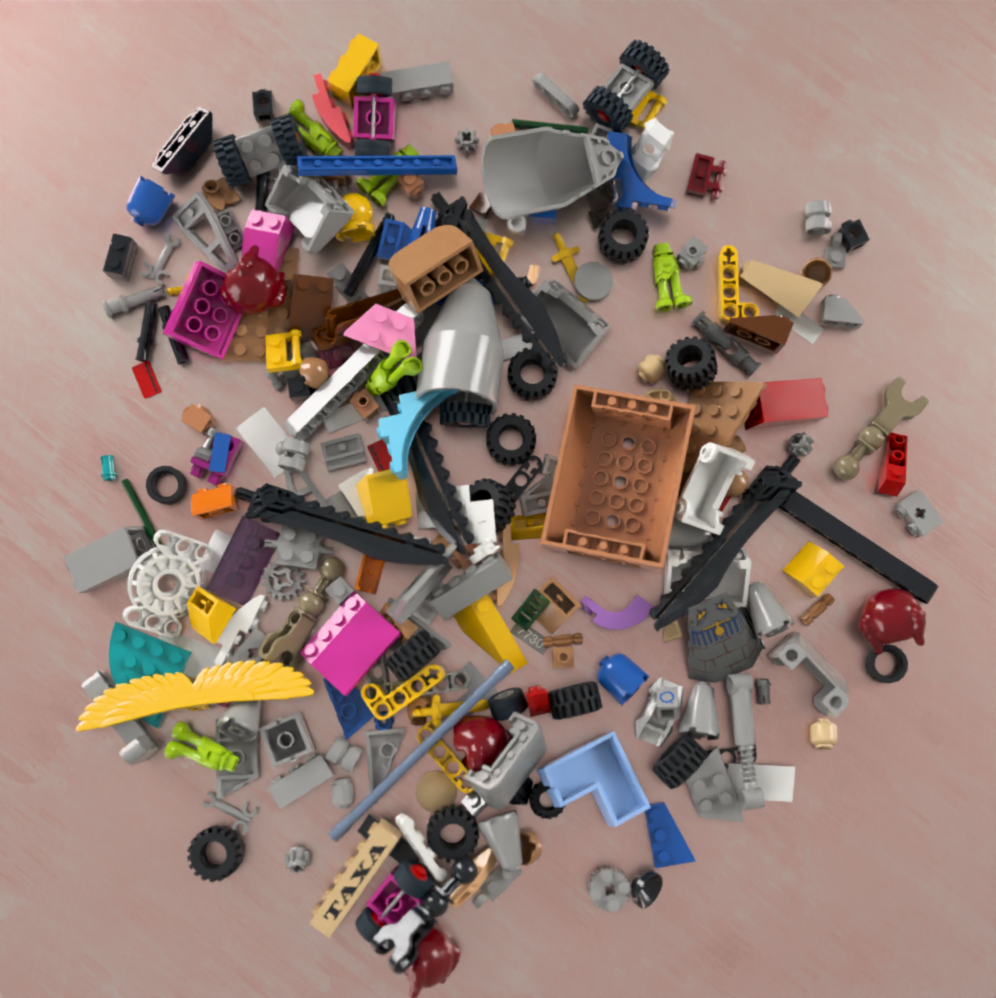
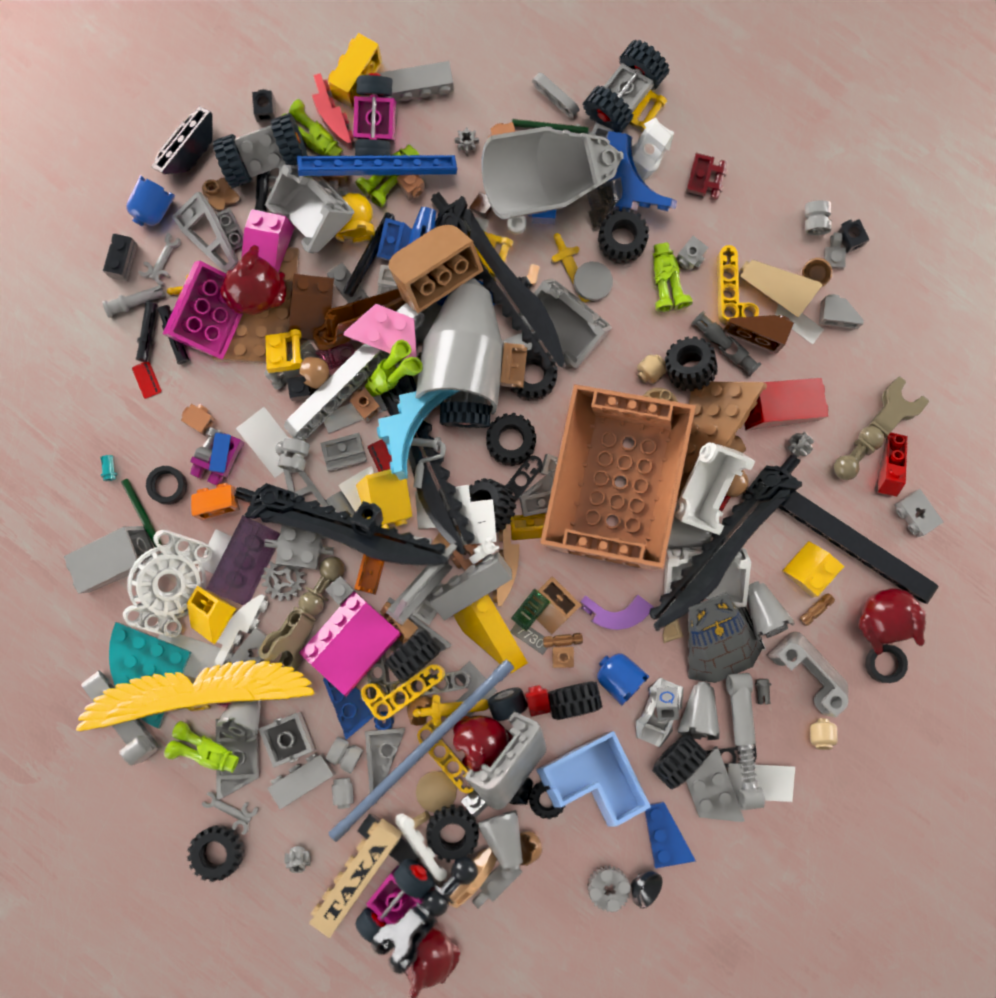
none -> black brick [350,501,383,539]
none -> light grey piece [411,437,446,488]
none -> tan tile [412,811,431,829]
none -> medium nougat hinge [500,342,527,388]

